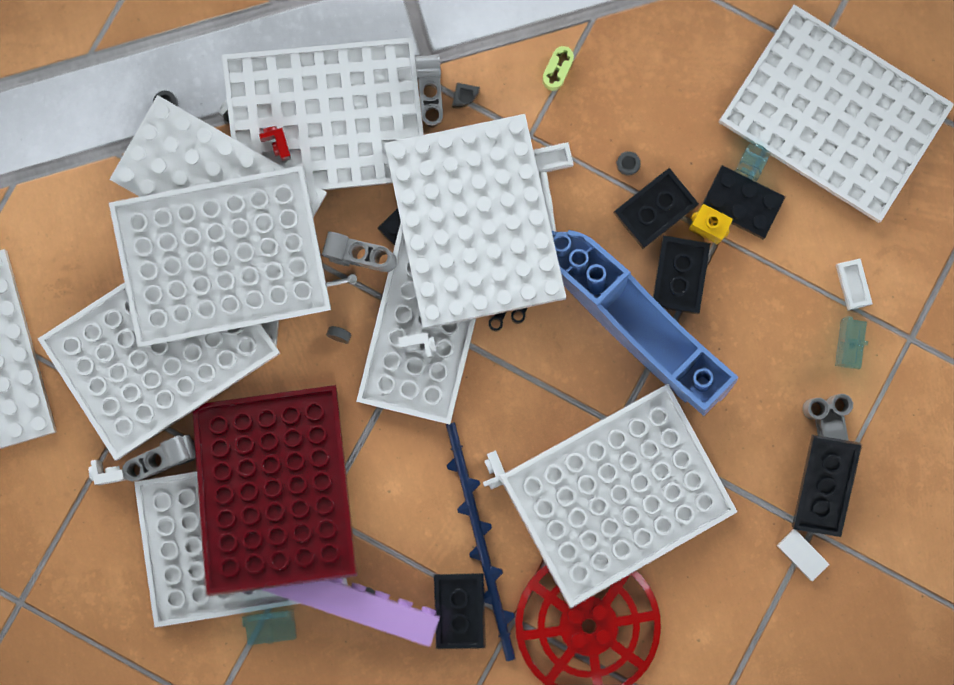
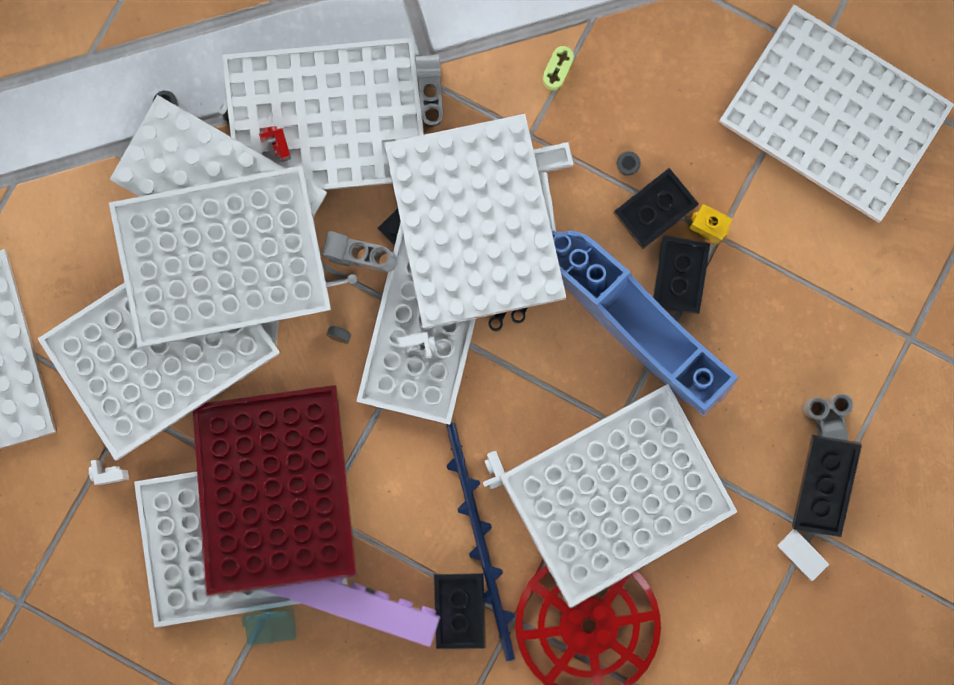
light grey piece [122,435,196,482] -> none
dark grey tile [452,83,480,108] -> none
black plate [701,165,785,240] -> none
clear light blue brick [734,143,771,182] -> none
clear light blue panel [835,316,868,370] -> none
white tile [836,259,873,311] -> none

